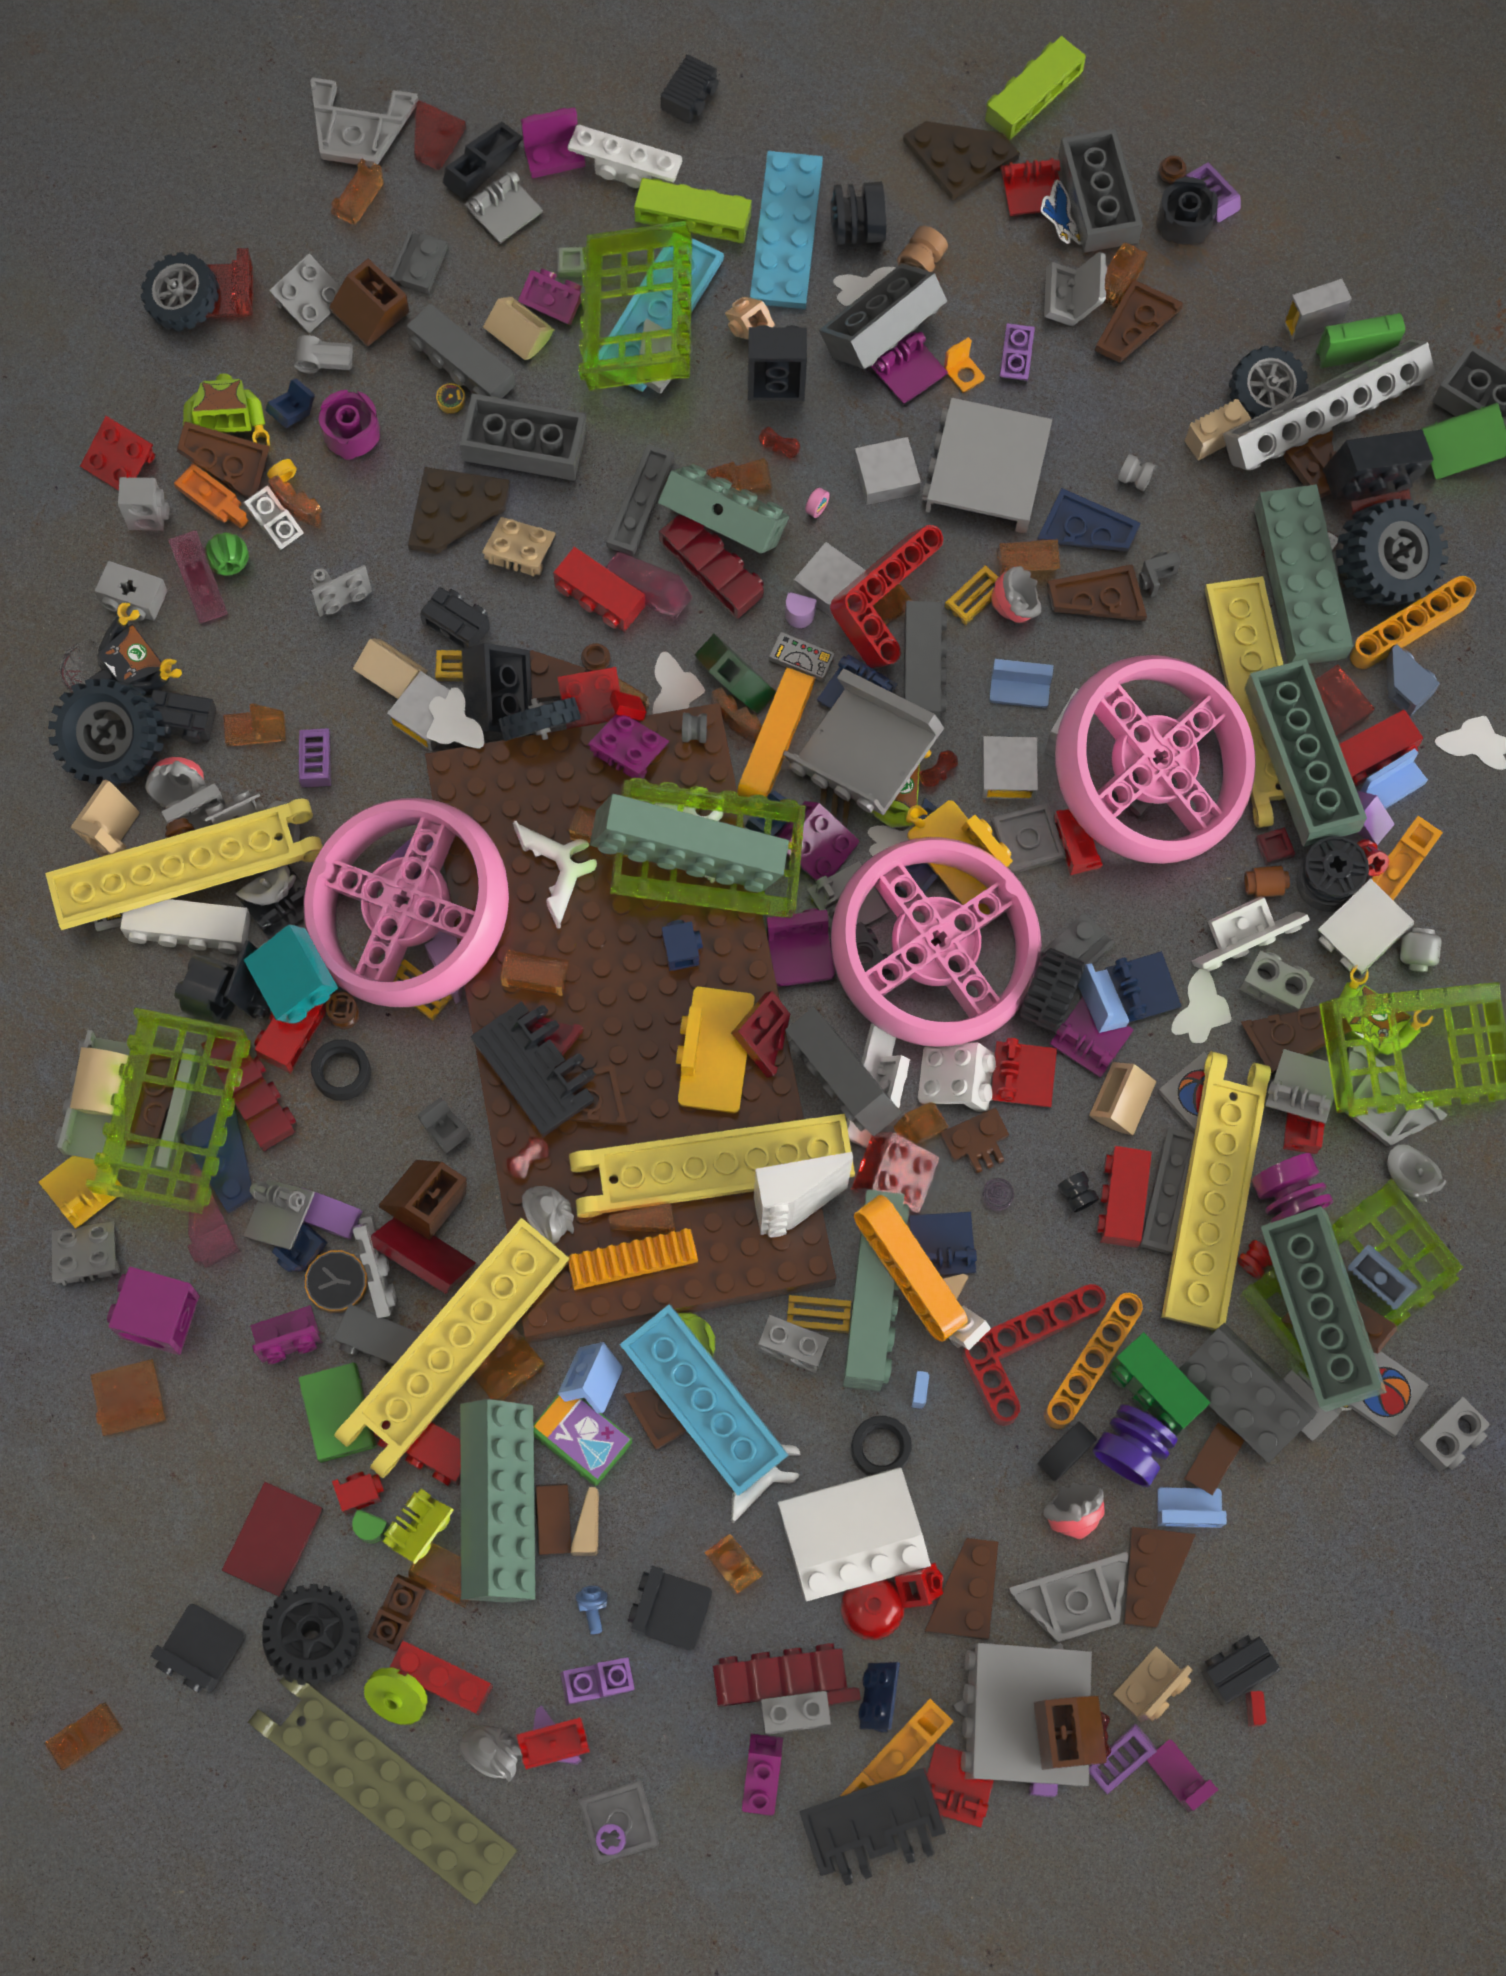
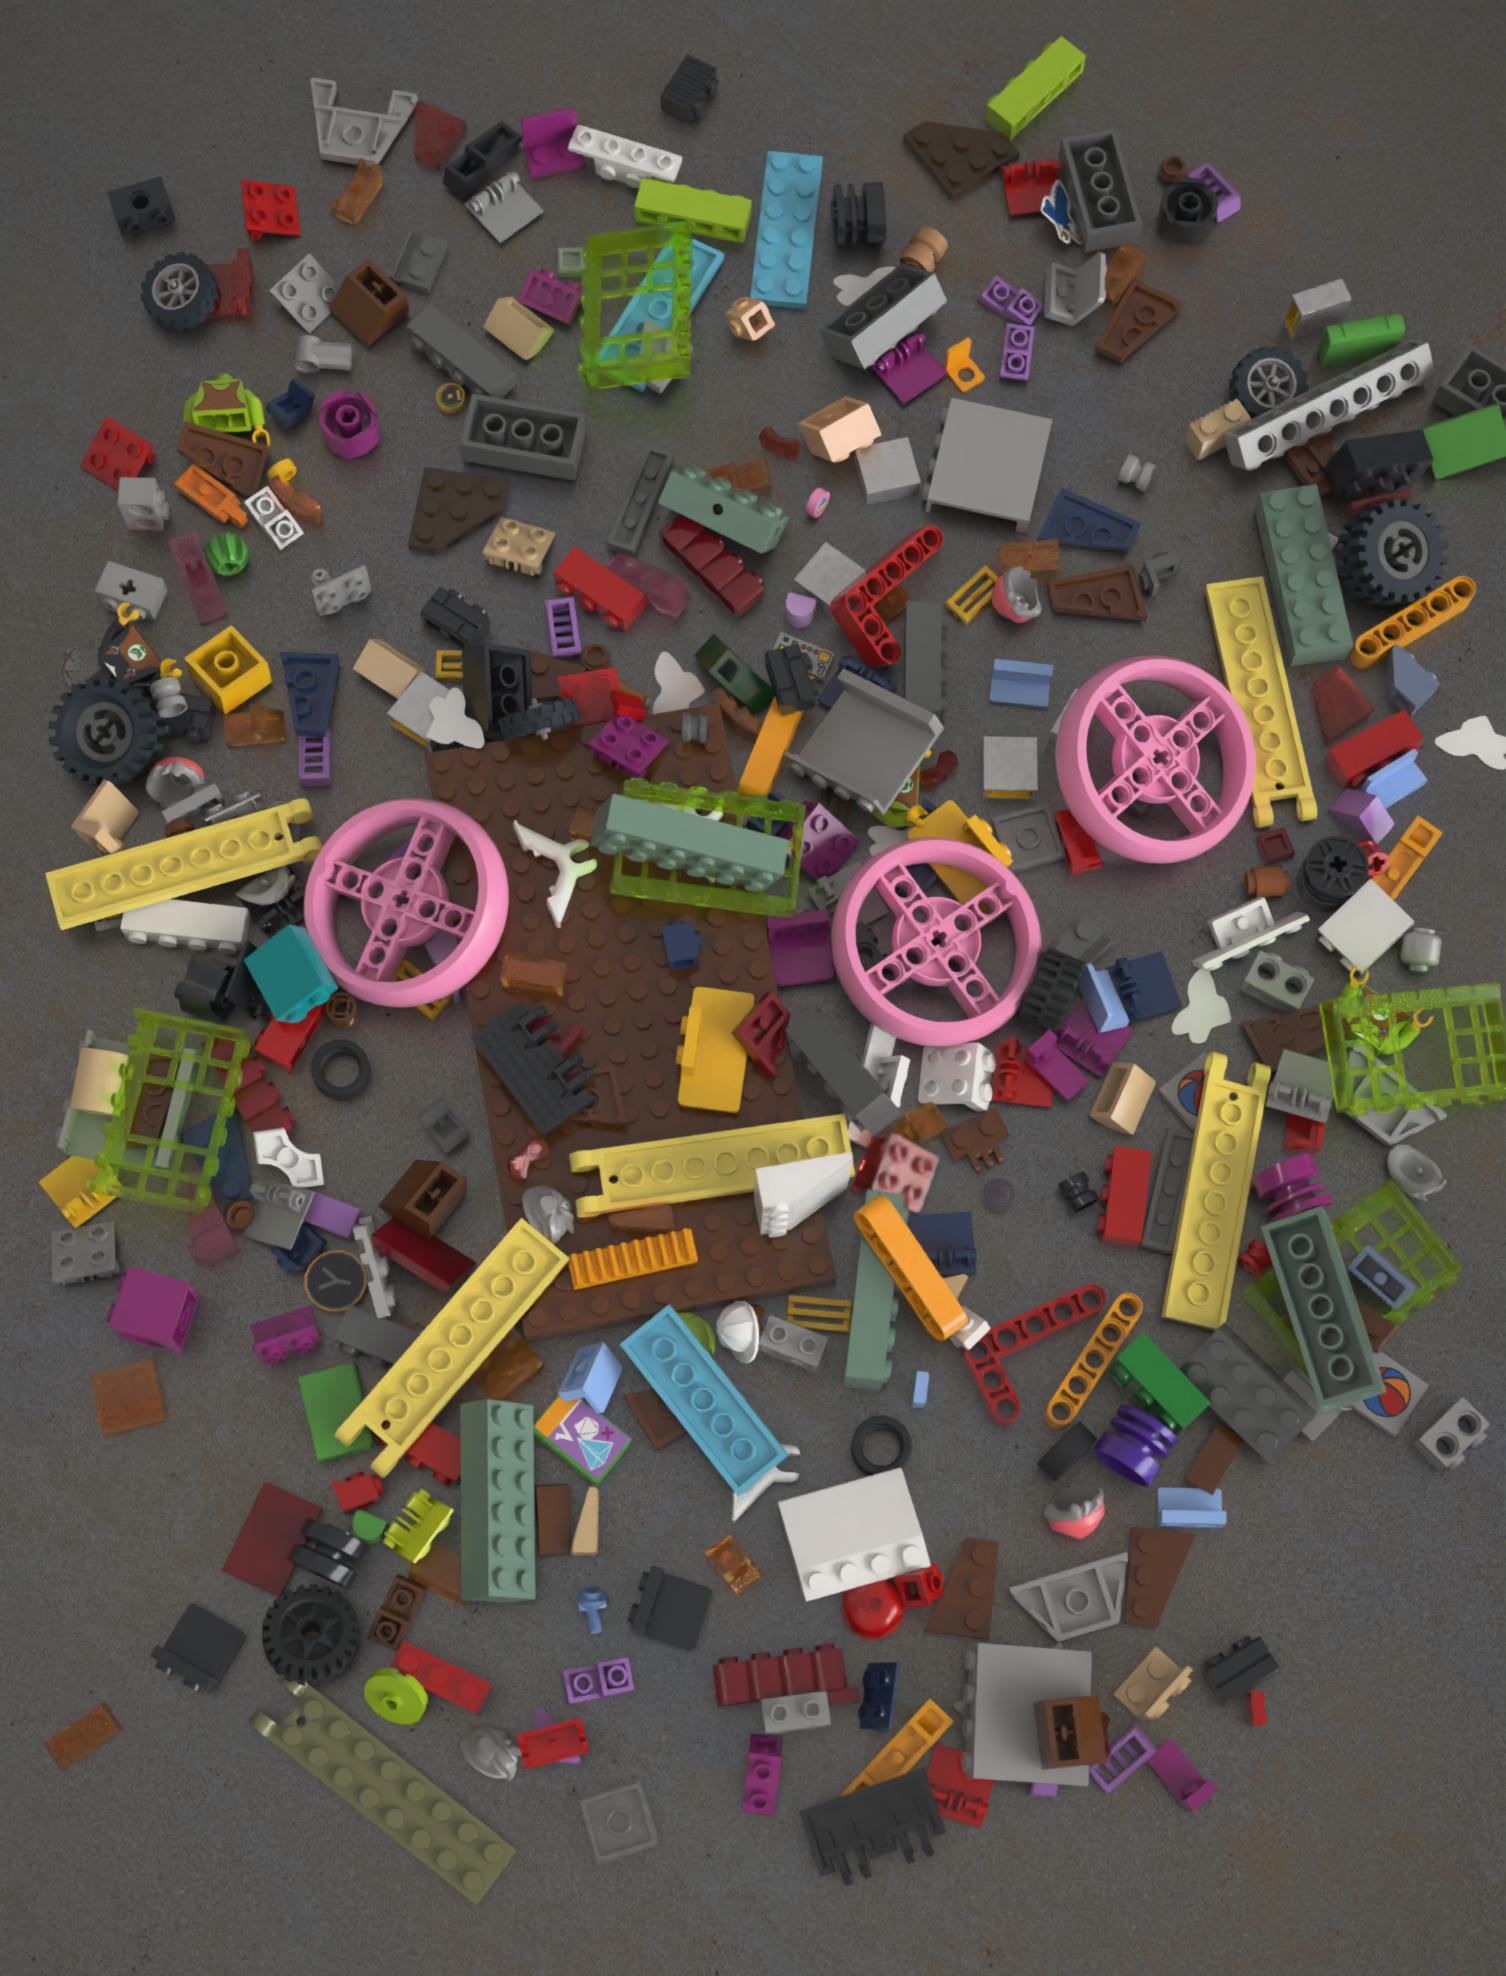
medium lavender bush [596,1824,626,1855] -> none
black brick [748,325,807,401] -> none
sand green brick [1244,659,1367,847] -> none
none -> black brick [107,176,175,235]
none -> light grey wheel [150,677,187,718]
none -> yellow brick [184,625,272,715]
none -> reddish brown plate [224,1199,255,1230]
none -> red hinge [240,179,300,241]
none -> white tile [253,1127,324,1188]
none -> dark blue wing [280,652,340,737]
none -> black wheel [287,1518,371,1590]
none -> medium lavender slope [545,597,582,658]
none -> white piece [716,1301,764,1363]
none -> black brick [764,644,819,716]
none -> light nougat brick [798,396,881,463]
none -> medium lavender slope [978,275,1045,326]
none -> magenta bracket [1024,1029,1089,1101]

